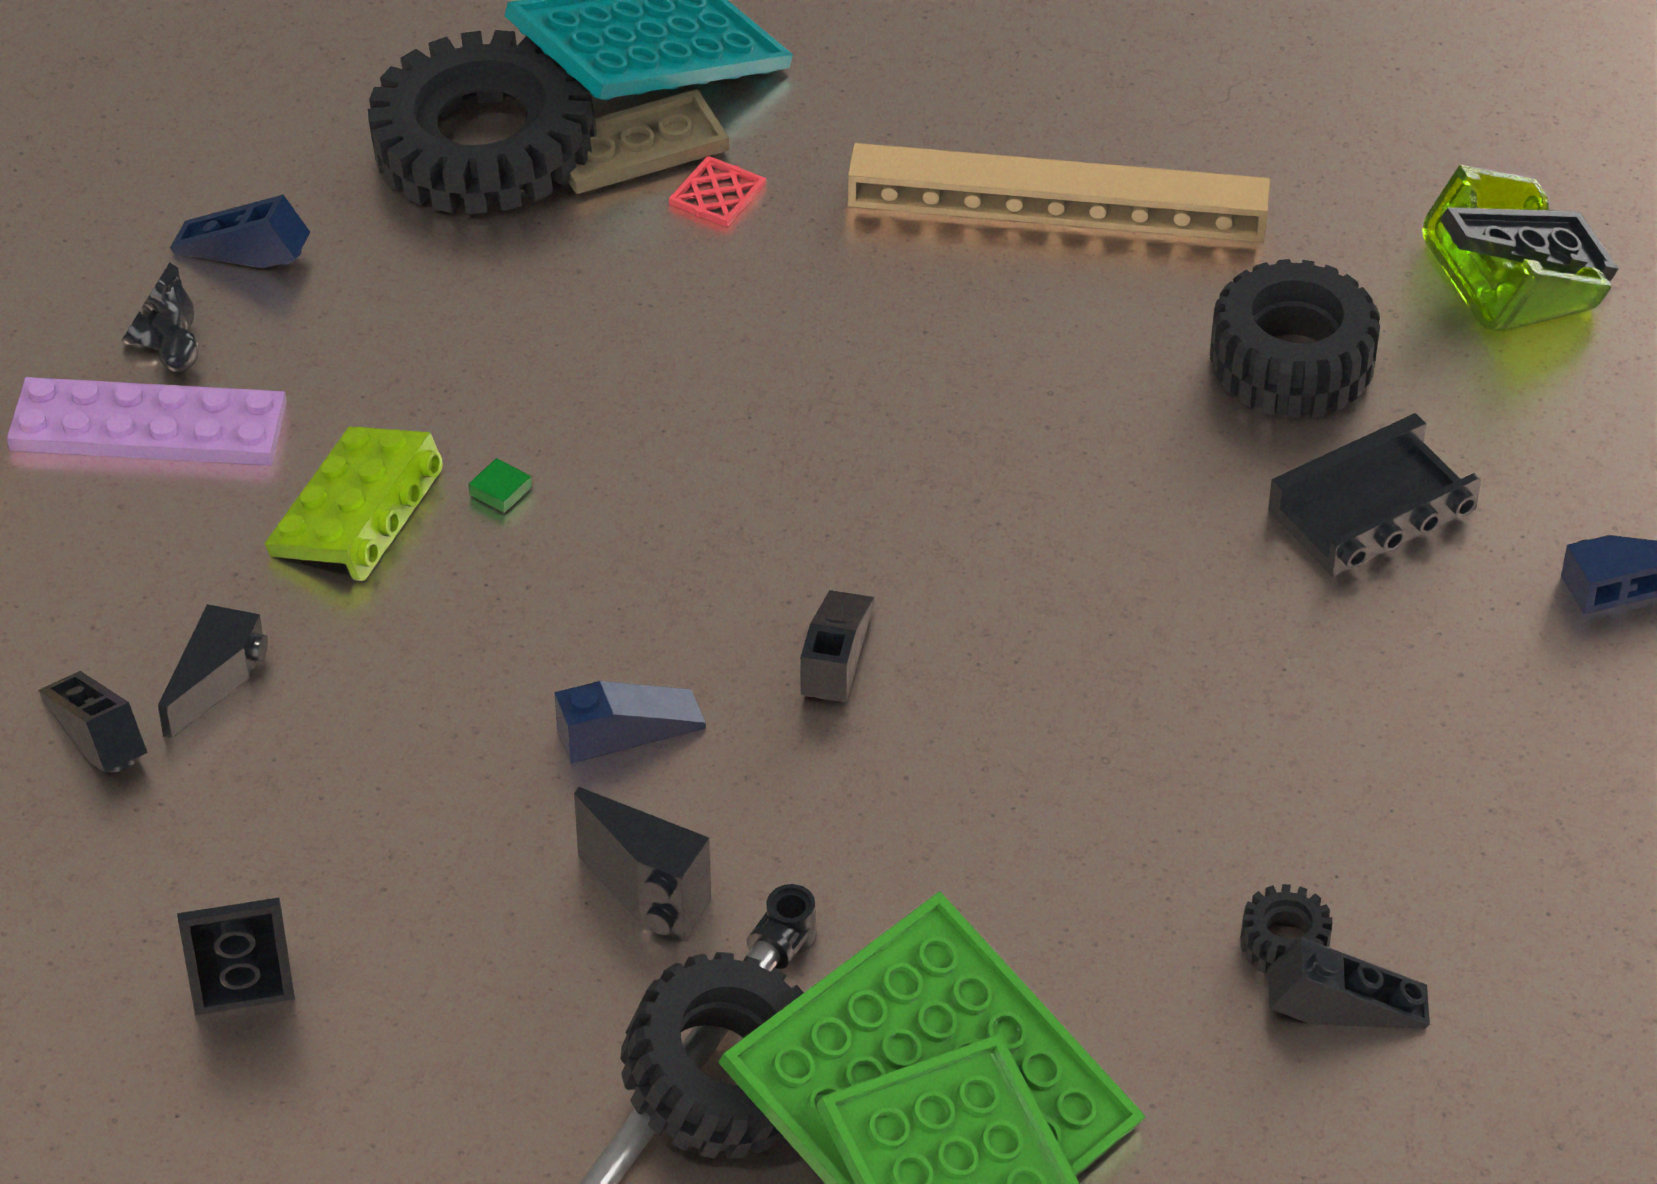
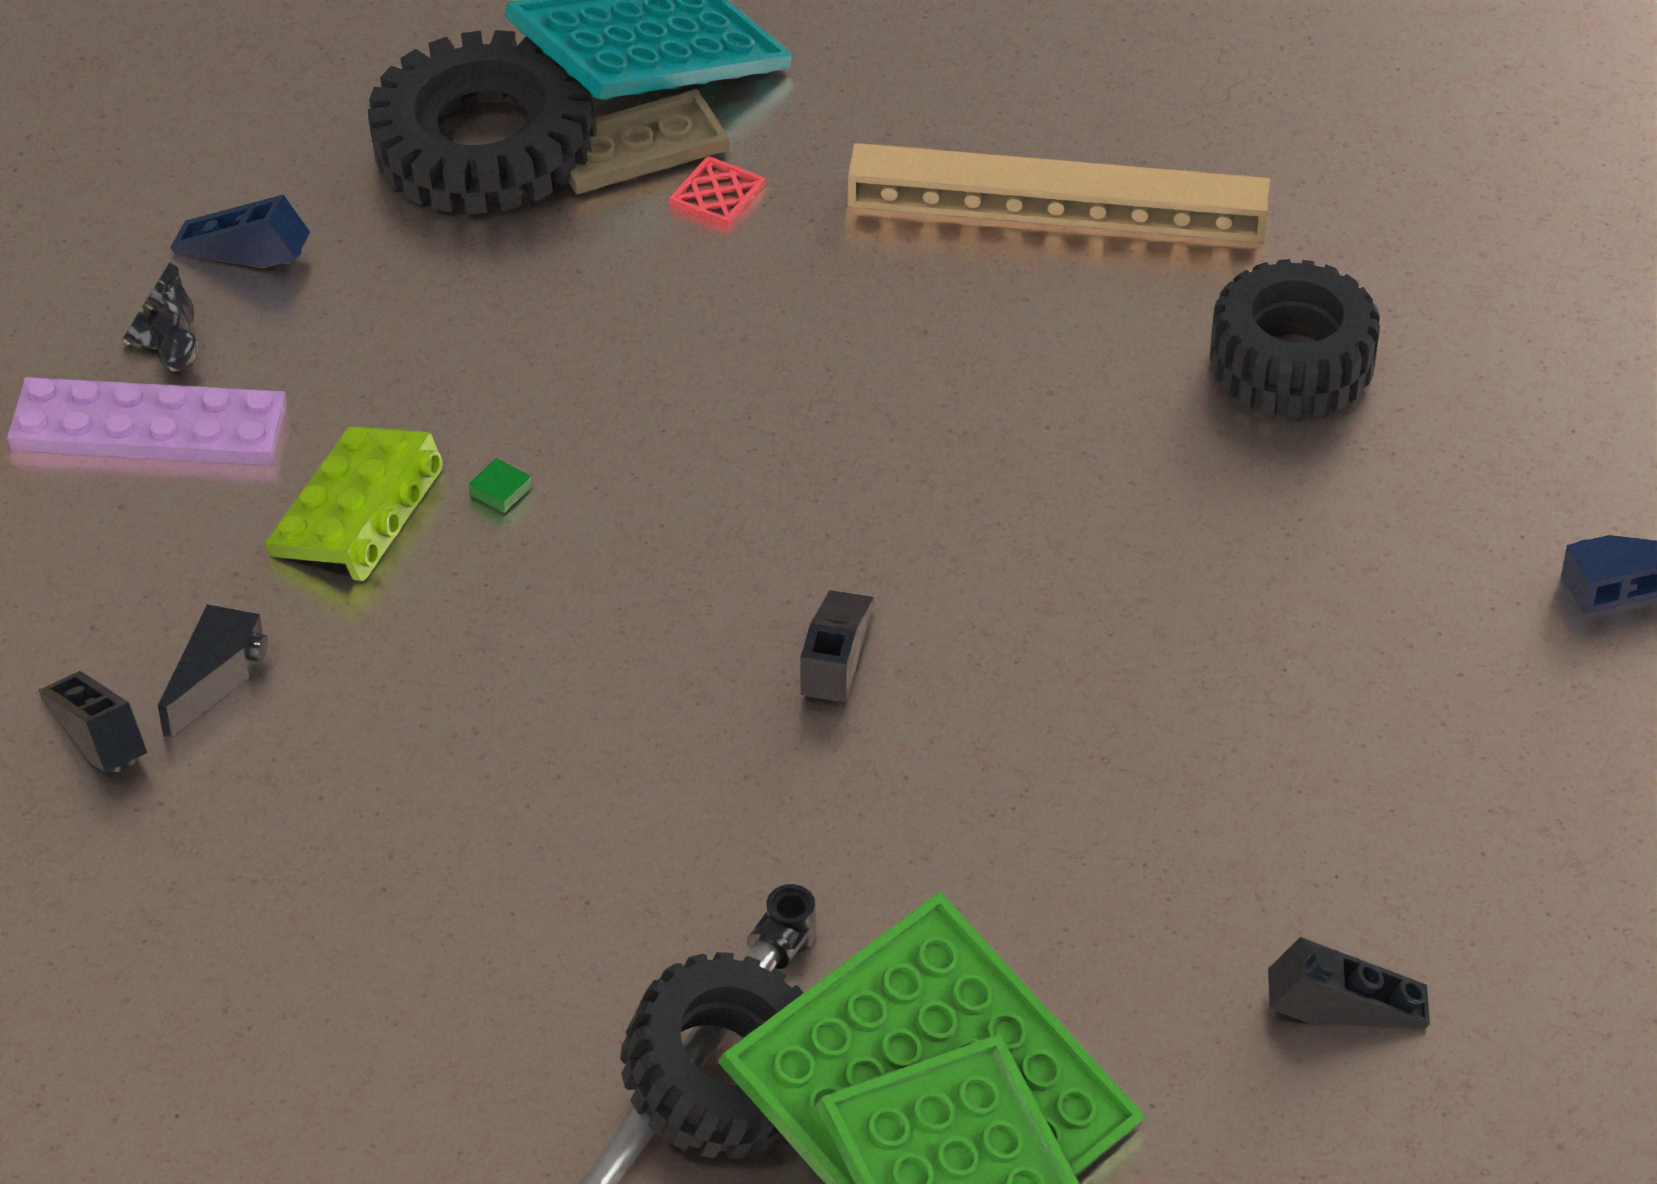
black slope [177,897,295,1015] -> none
dark blue slope [554,681,706,763] -> none
black slope [574,787,711,941] -> none
black tyre [1240,884,1333,974] -> none
black panel [1268,413,1481,577] -> none
clear neon green windscreen [1423,164,1612,332] -> none
black wing [1440,207,1619,281] -> none

